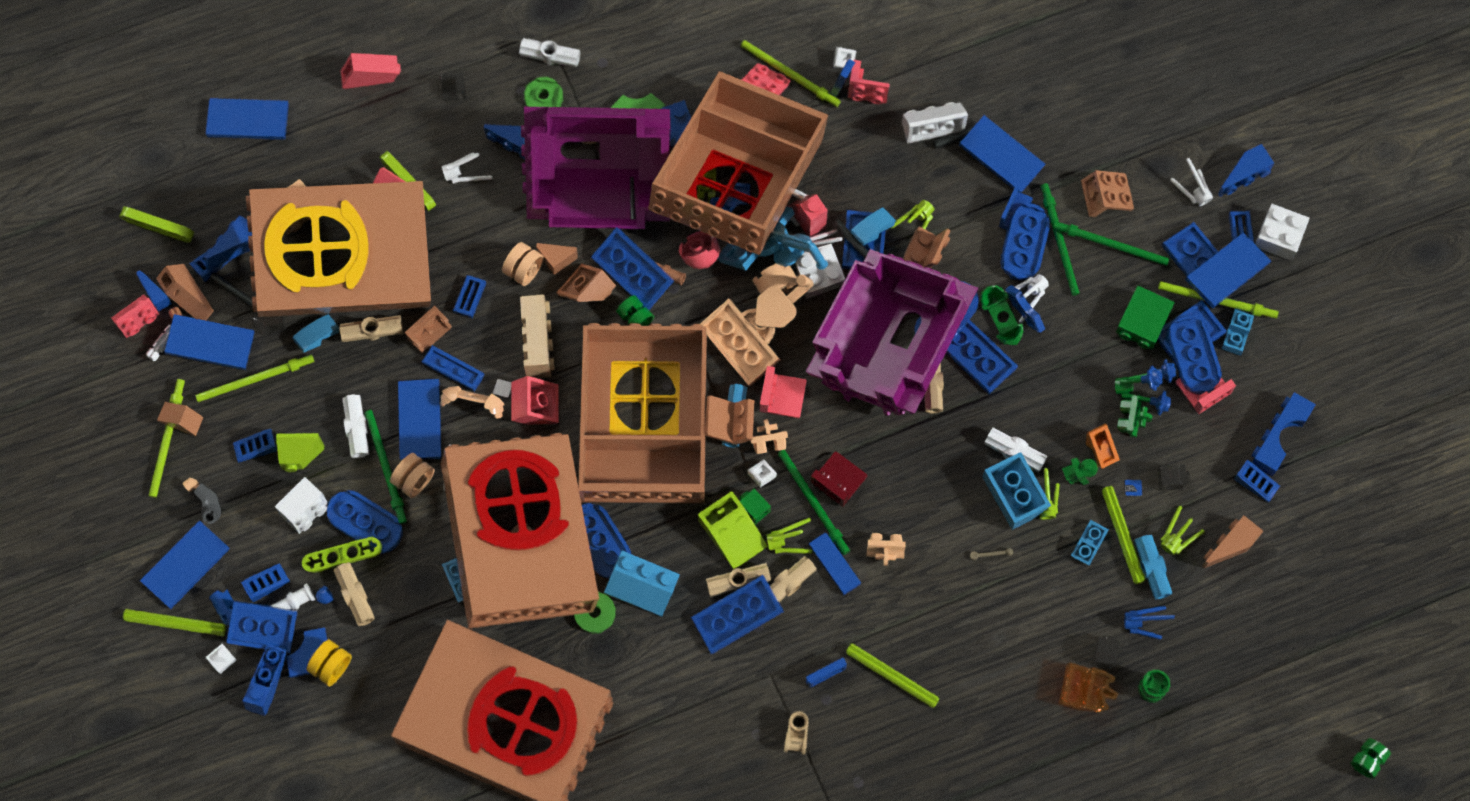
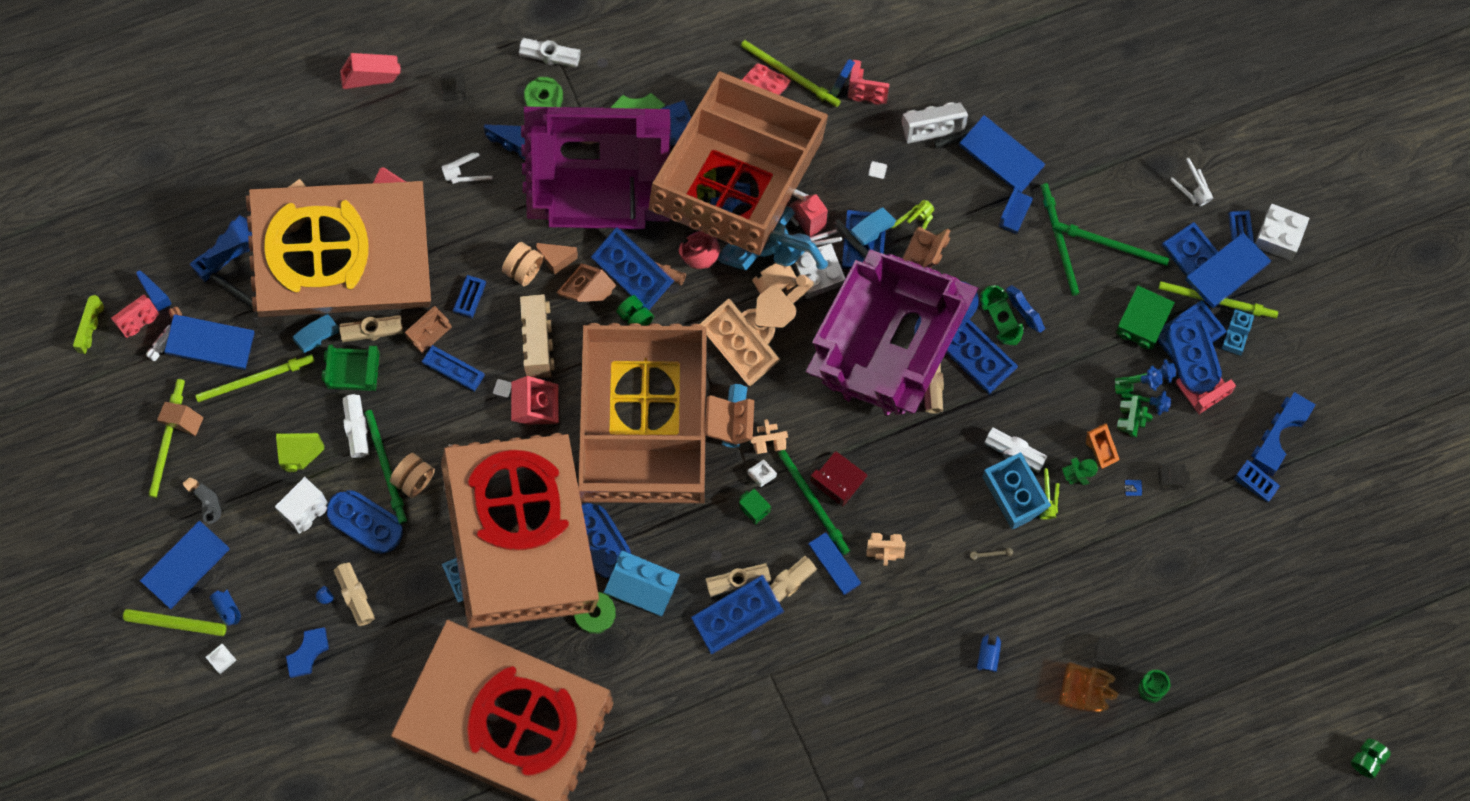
lime beam [119,207,195,243] -> none
nougat slope [156,264,214,321] -> none
blue tile [206,98,289,140] -> none
blue plate [227,601,297,653] -> none
blue slope [233,428,278,463] -> none
blue slope [241,563,290,603] -> none
blue slope [243,644,287,716] -> none
white pin [271,583,315,610] -> none
lime beam [302,537,382,573] -> none
yellow wheel [306,640,352,686] -> none
lime beam [379,151,436,212] -> none
blue tile [398,379,442,461] -> none
light nougat piece [440,386,505,419] -> none
lime slope [698,491,768,570] -> none
coral bracket [760,366,806,418] -> none
lime plant [766,518,812,554] -> none
tan piece [784,712,808,755] -> none
blue tile [806,658,847,688] -> none
white tile [833,47,856,71] -> none
lime axle [846,644,939,708] -> none
blue tile [1001,203,1050,281] -> none
white plant [1006,274,1049,323] -> none
dark azure slope [1071,520,1109,565] -> none
nougat bracket [1081,170,1134,217] -> none
lime axle [1102,486,1145,584] -> none
blue plant [1124,606,1175,639] -> none
dark azure piece [1134,535,1172,599] -> none
lime plant [1160,506,1205,555] -> none
nougat slope [1202,516,1263,568] -> none
blue slope [1218,144,1274,196] -> none
none -> lime plate [73,295,104,354]
none -> green panel [322,344,380,391]
none -> white sticker [869,162,887,179]
none -> blue piece [977,634,1001,672]

